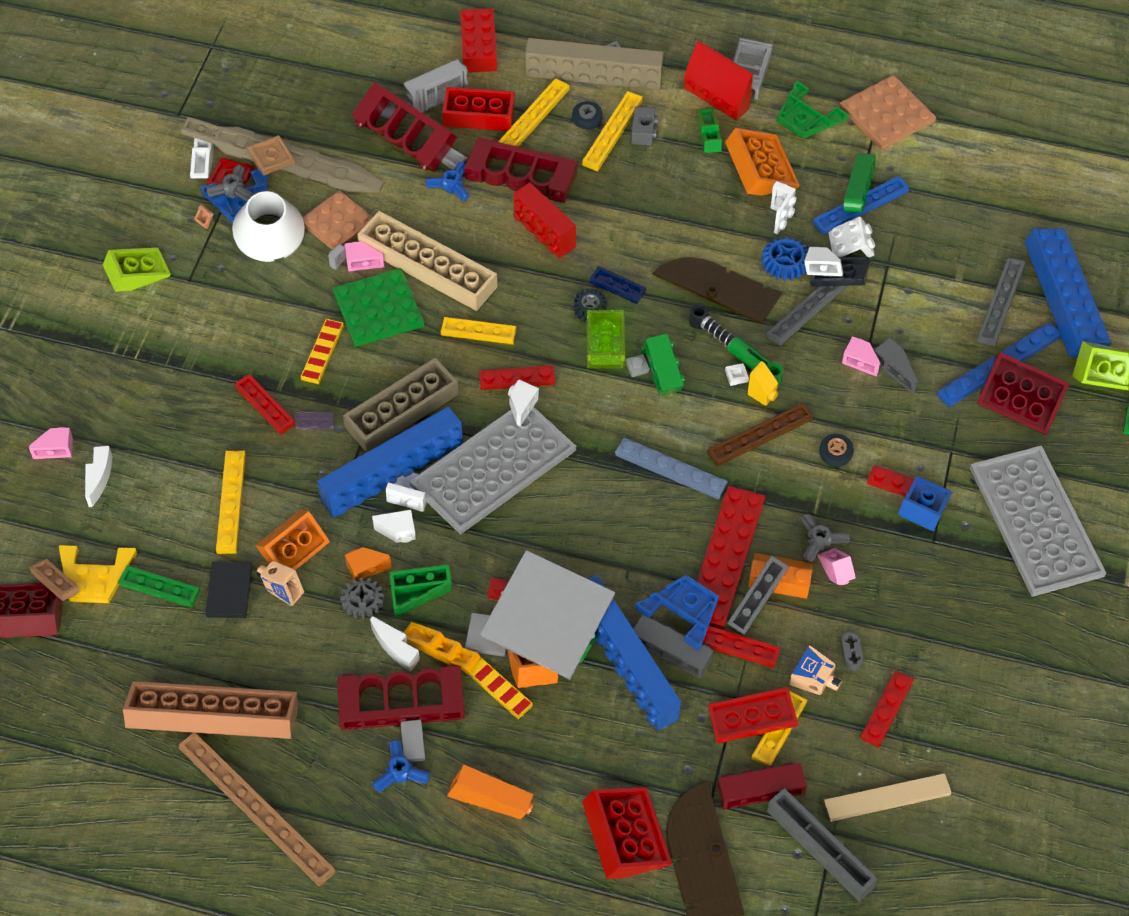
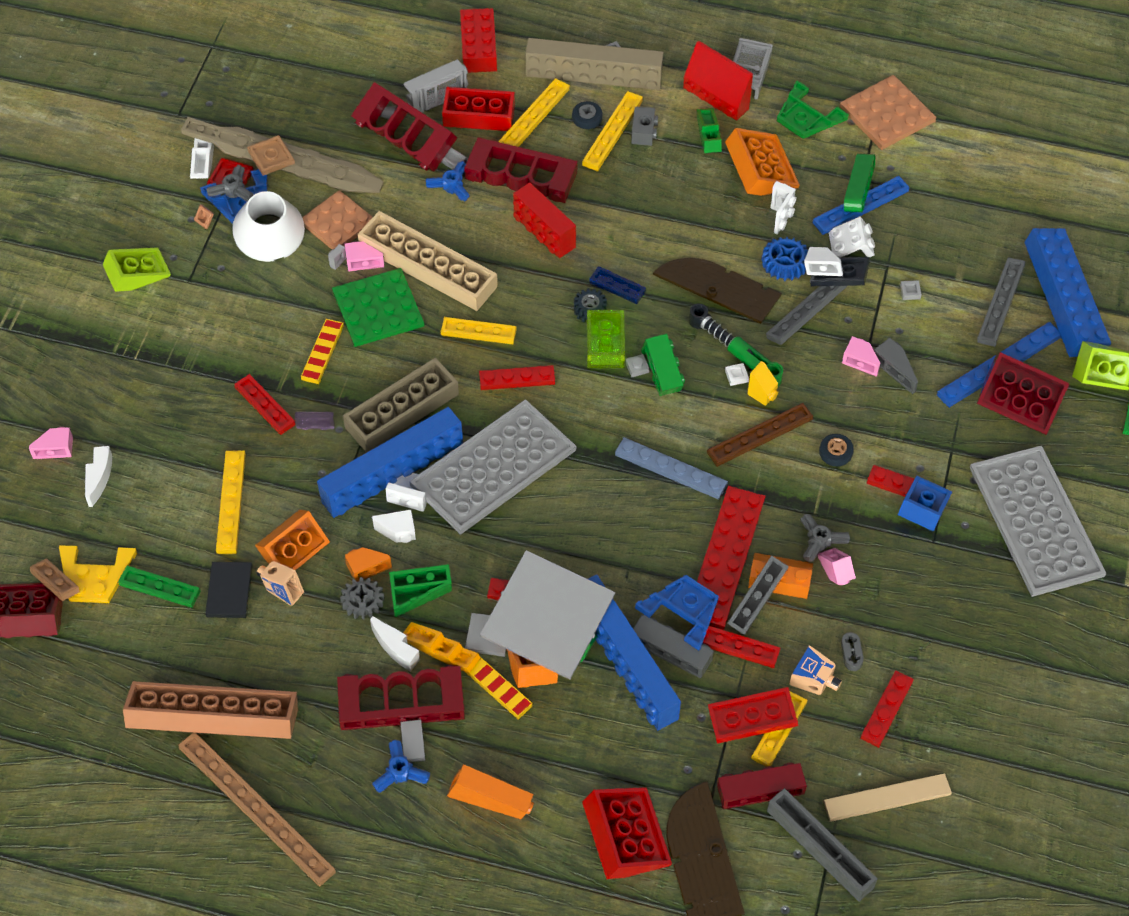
white slope [508,380,539,426] -> none
none -> light grey plate [900,280,922,300]

